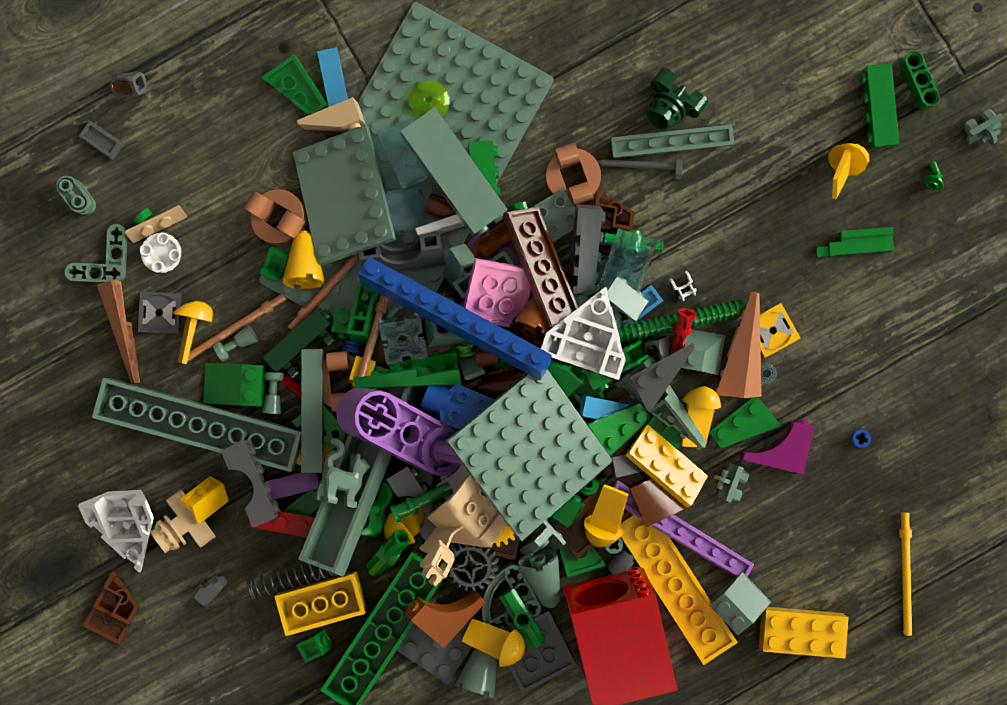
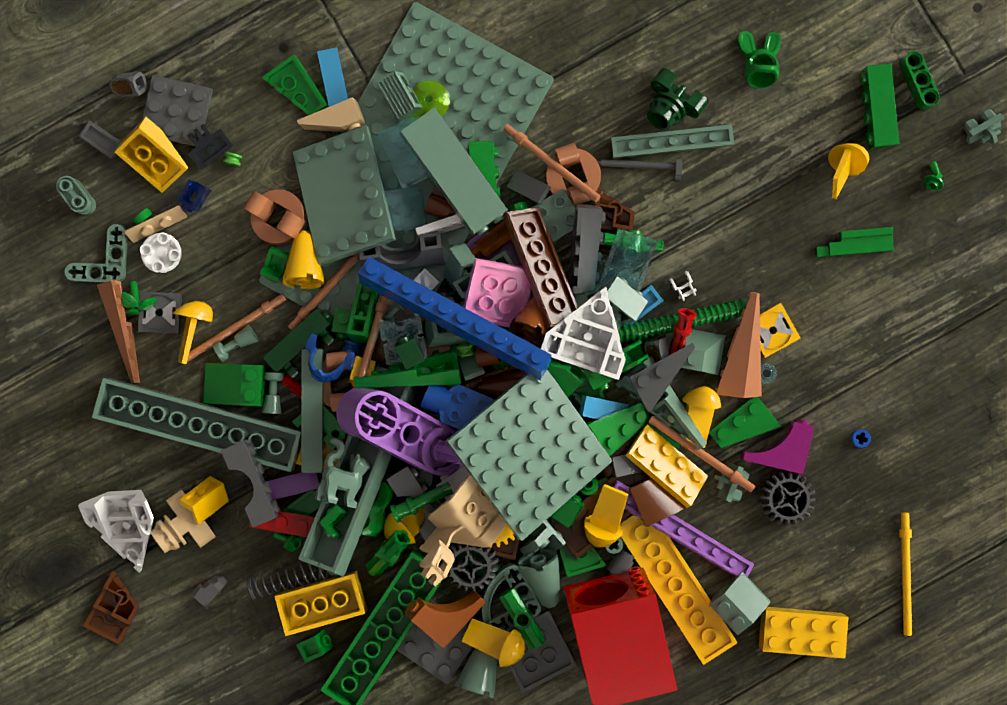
none -> yellow slope [115,117,188,193]
none -> green plant [121,281,156,315]
none -> dark grey plate [142,75,213,147]
none -> clear blue window [177,179,212,213]
none -> black hinge [187,123,233,169]
none -> bright green bush [222,152,242,167]
none -> green plate [272,532,302,552]
none -> blue helmet [305,333,355,383]
none -> green bracket [319,504,349,539]
none -> sand green brick [377,71,422,120]
none -> dark green brick [394,334,425,370]
none -> white tile [414,268,440,290]
none -> nougat bar [503,124,601,202]
none -> dark grey tile [507,170,551,205]
none -> nougat bar [648,416,755,493]
none -> green piece [737,31,781,89]
none -> dark grey gear [759,471,816,526]

